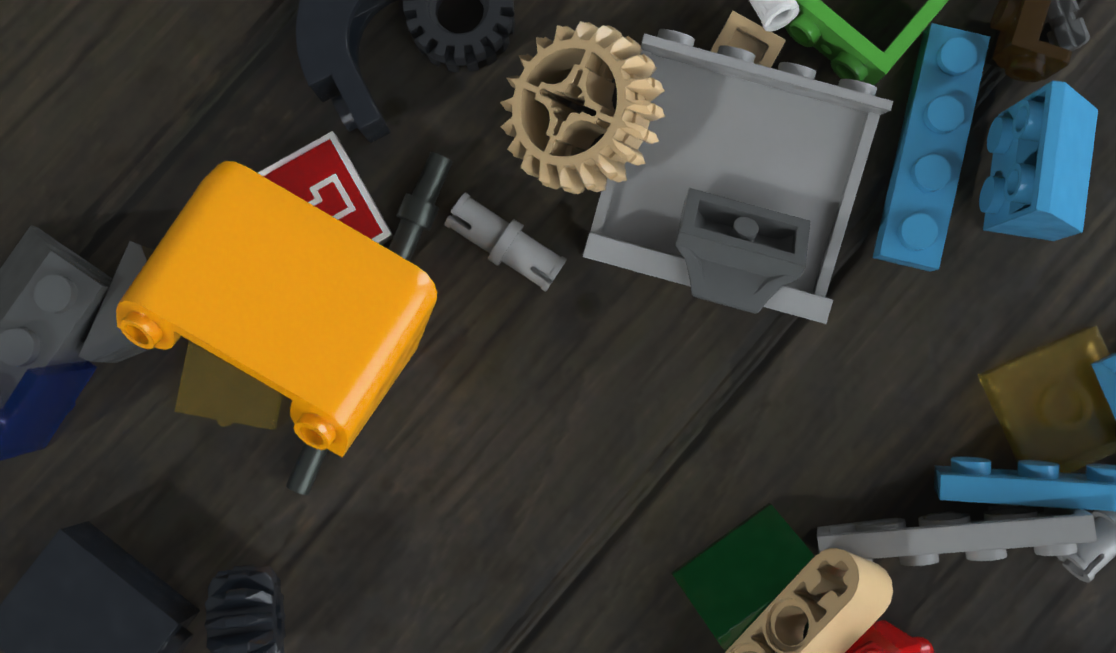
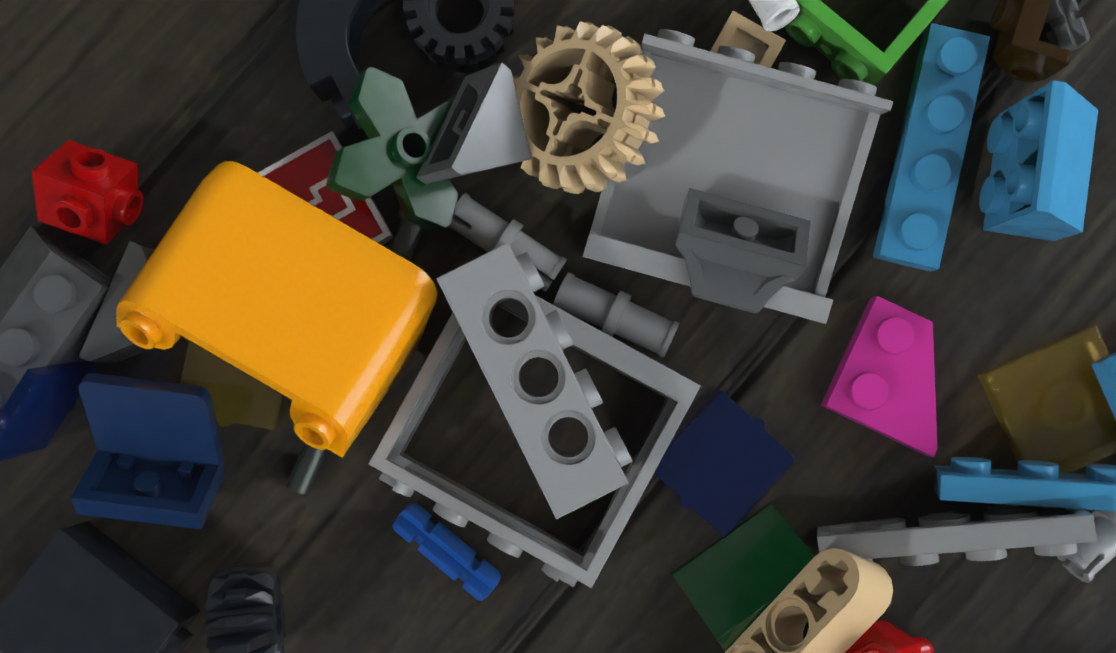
none -> red brick [32,140,143,245]
none -> dark blue bracket [71,373,226,529]
none -> dark green plant [326,67,458,231]
none -> light grey window [369,295,701,588]
none -> blue axle [392,502,501,601]
none -> dark grey slope [416,62,532,184]
none -> light grey brick [436,243,633,519]
none -> light grey pin [553,272,680,358]
none -> clear blue piece [654,391,795,537]
none -> dark pink wing [820,296,938,457]

